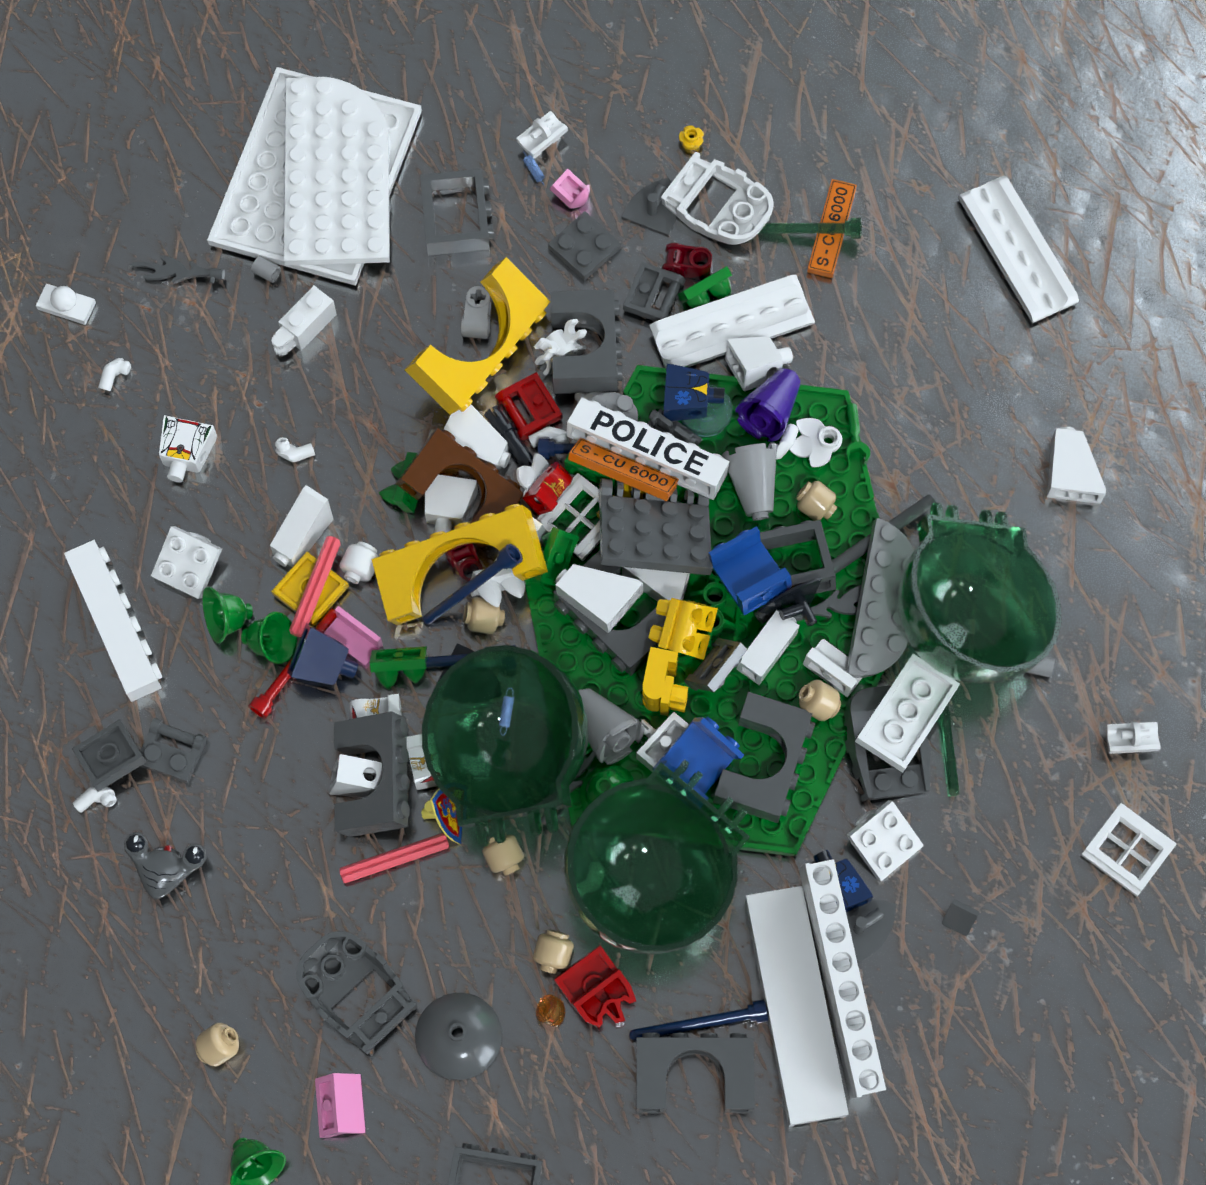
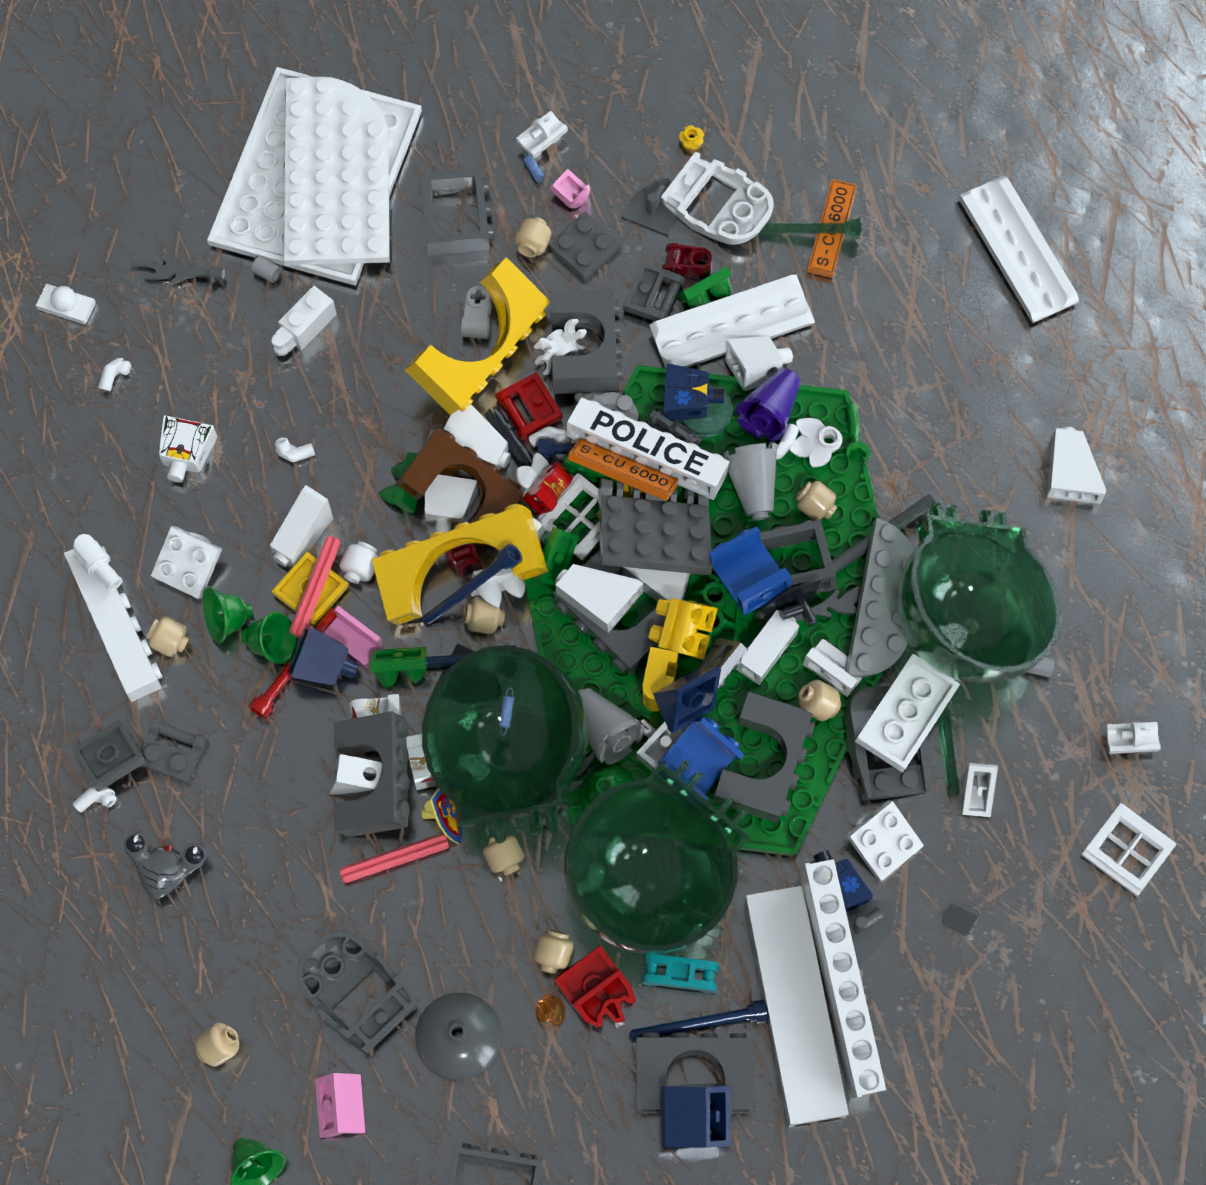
none -> white arm [73,534,123,591]
none -> tan head [146,616,189,657]
none -> tan head [514,217,552,258]
none -> teal plate [641,954,719,993]
none -> dark blue slope [653,666,721,733]
none -> dark blue slope [661,1083,731,1148]
none -> white slope [962,763,998,817]

